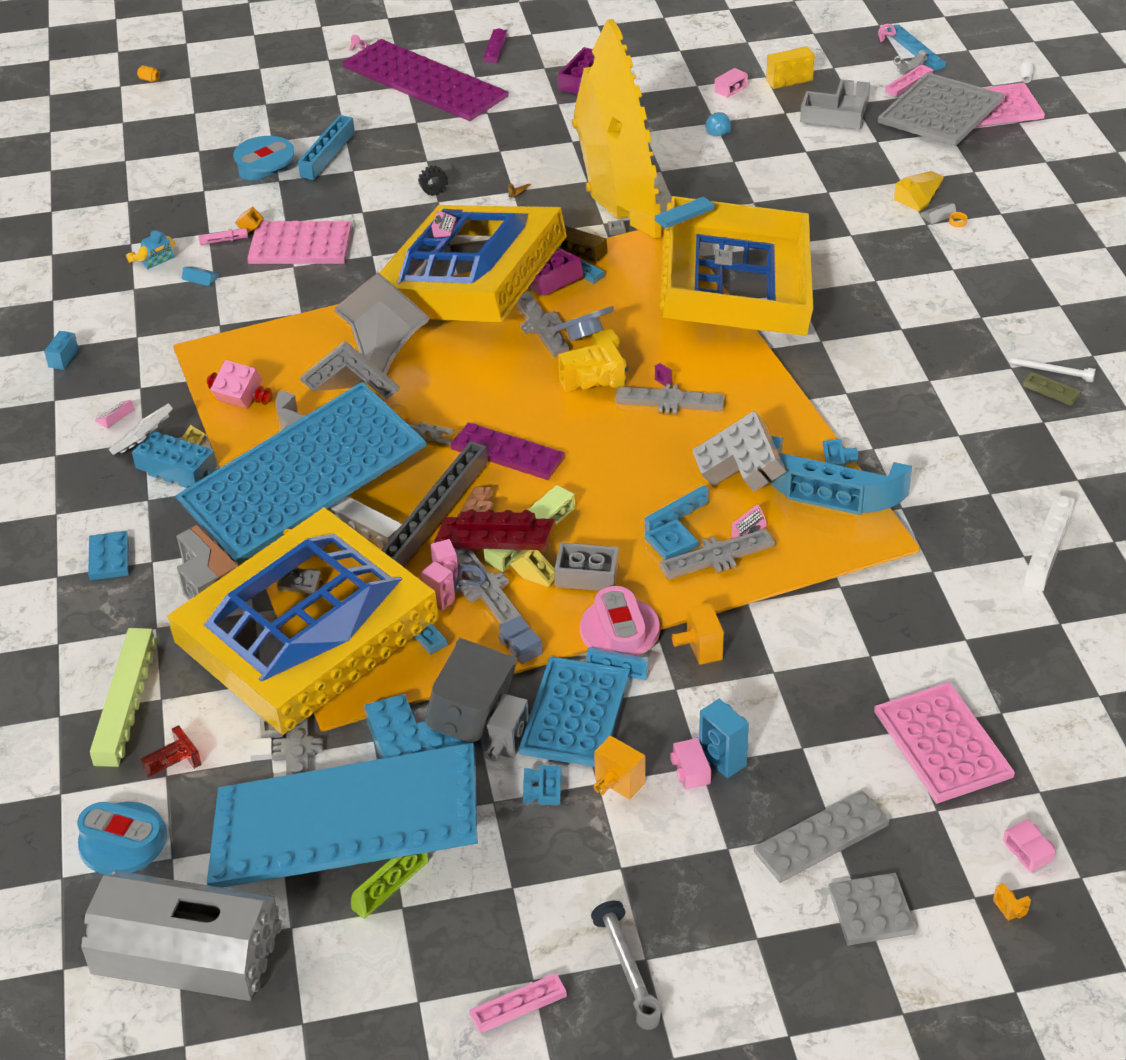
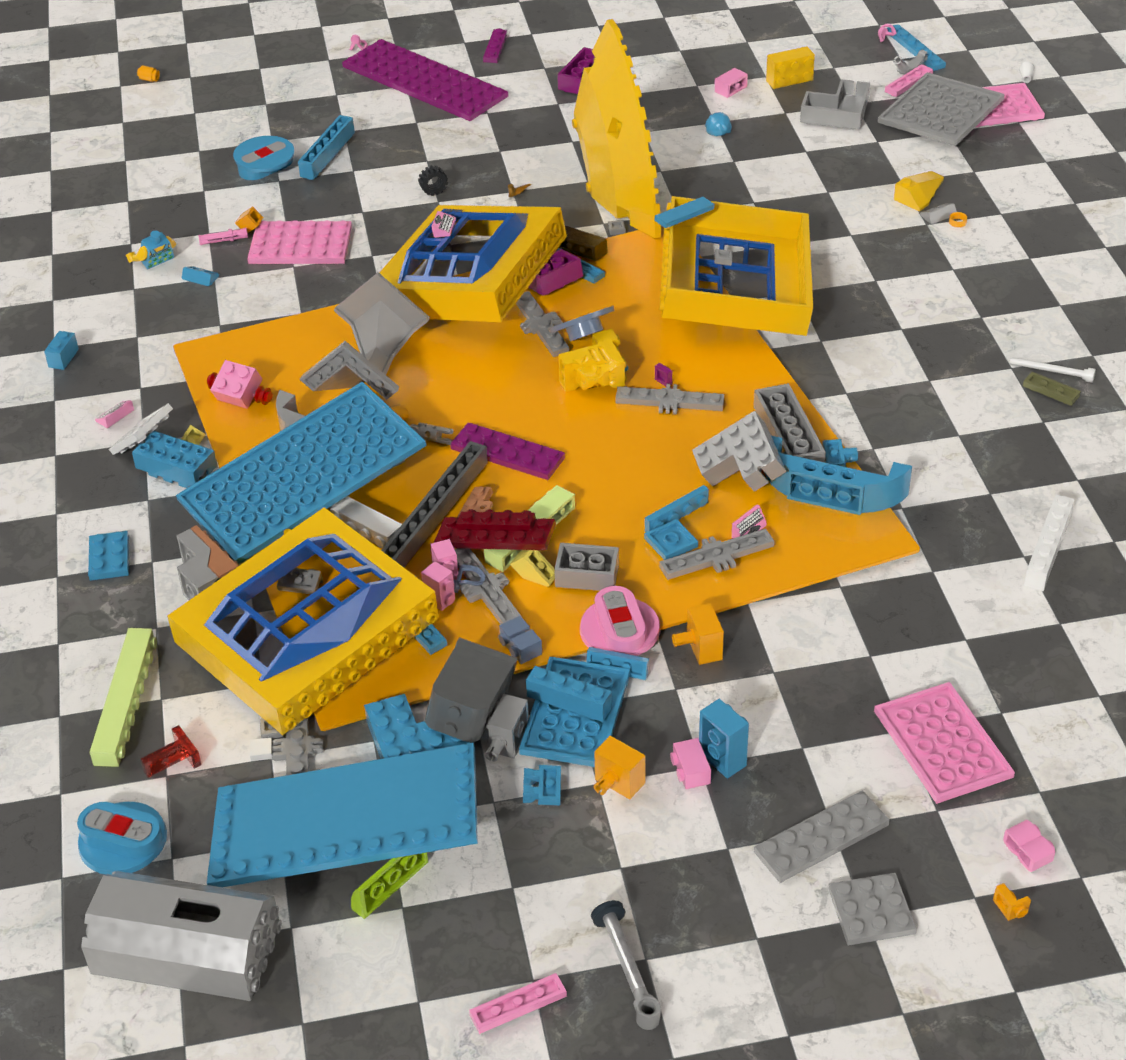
none -> dark azure brick [526,666,612,722]
none -> light grey brick [753,384,826,463]

